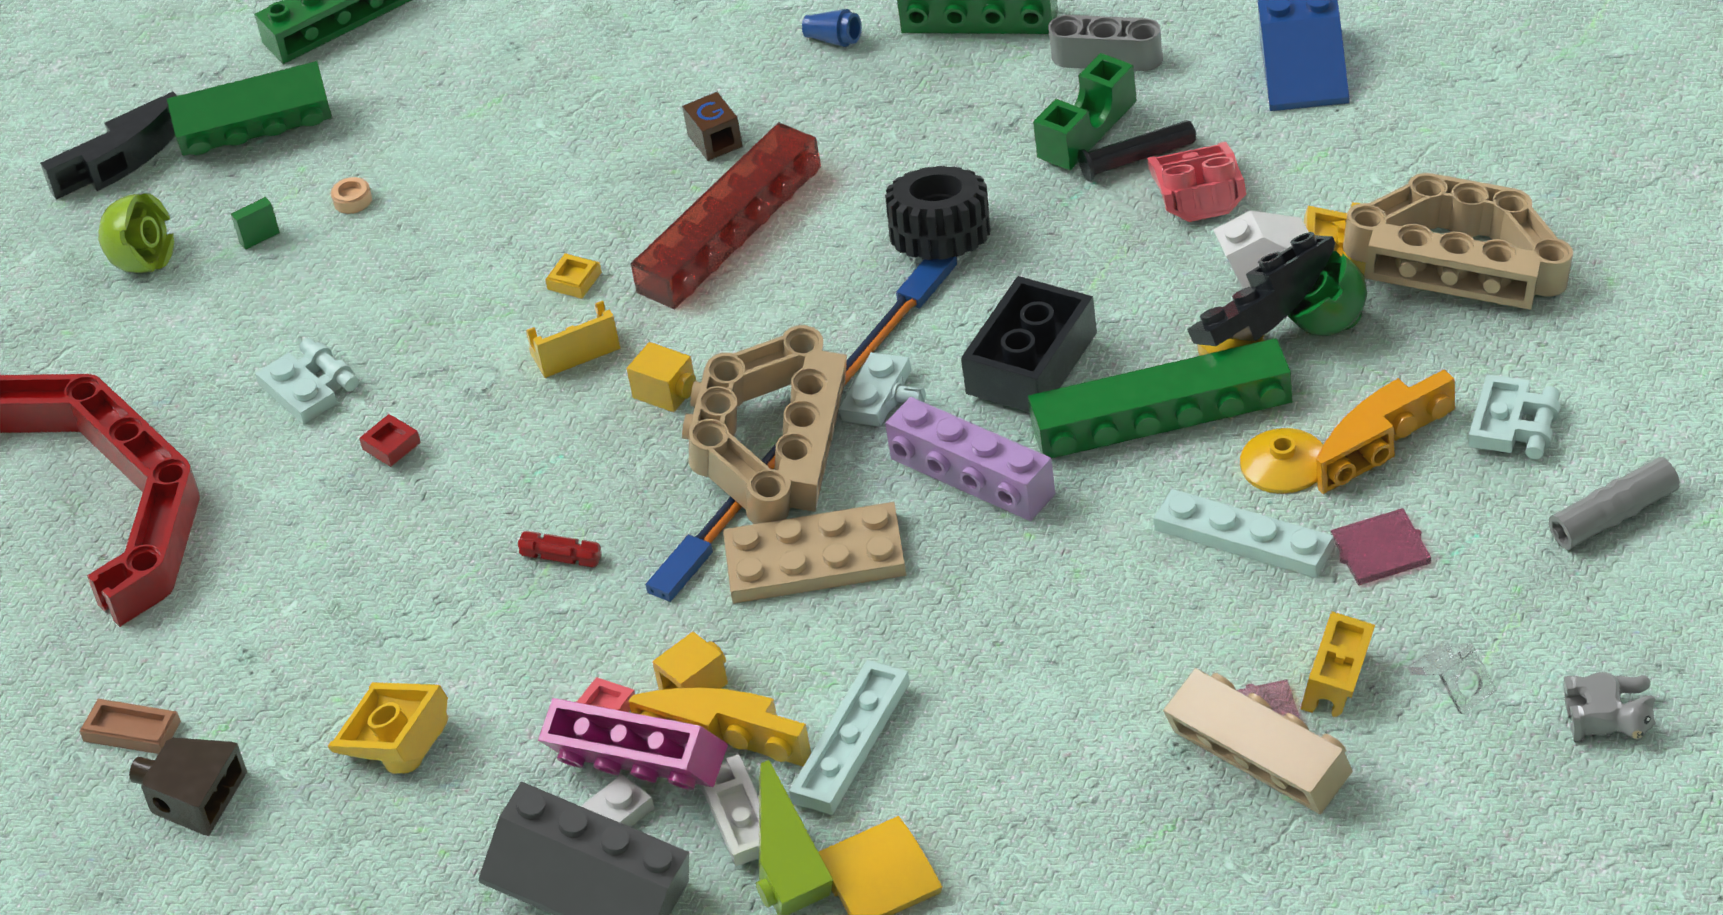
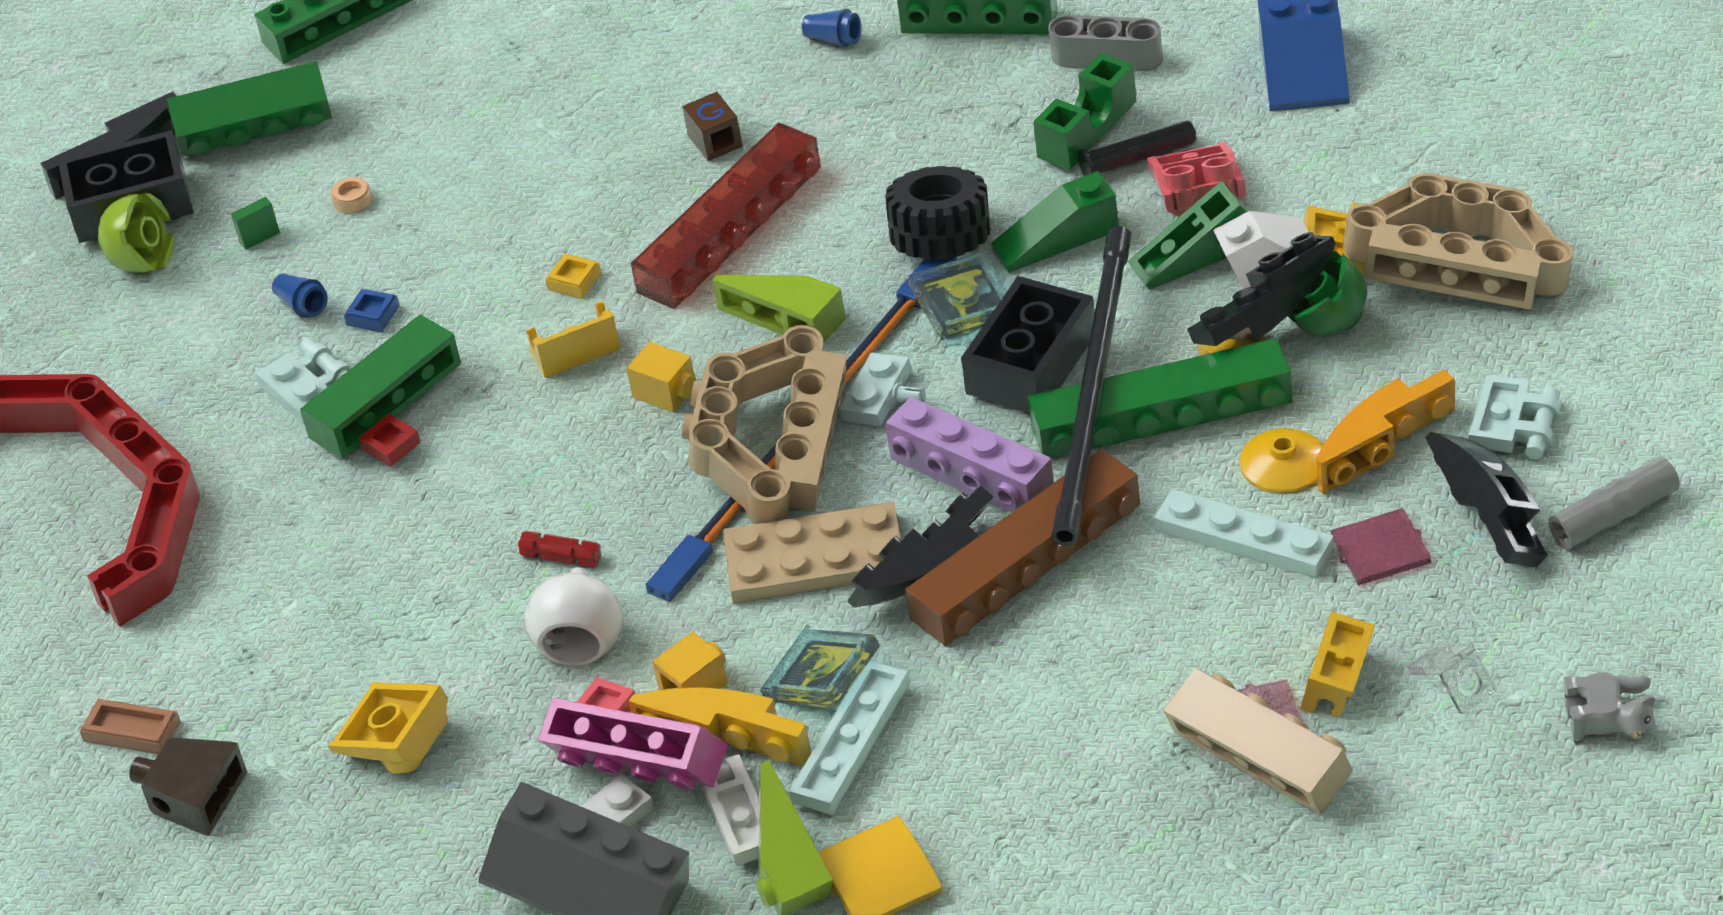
none -> black brick [58,130,194,243]
none -> blue cone [272,273,328,318]
none -> green brick [300,314,461,459]
none -> blue tile [344,288,400,333]
none -> white piece [524,567,623,665]
none -> lime slope [712,275,846,343]
none -> clear light blue tile [760,629,880,709]
none -> black slope [847,485,993,608]
none -> dark orange brick [905,449,1140,646]
none -> clear light blue tile [908,252,1007,341]
none -> green slope [991,171,1119,273]
none -> black piece [1051,226,1132,546]
none -> green slope [1128,180,1250,290]
none -> black slope [1425,432,1548,567]

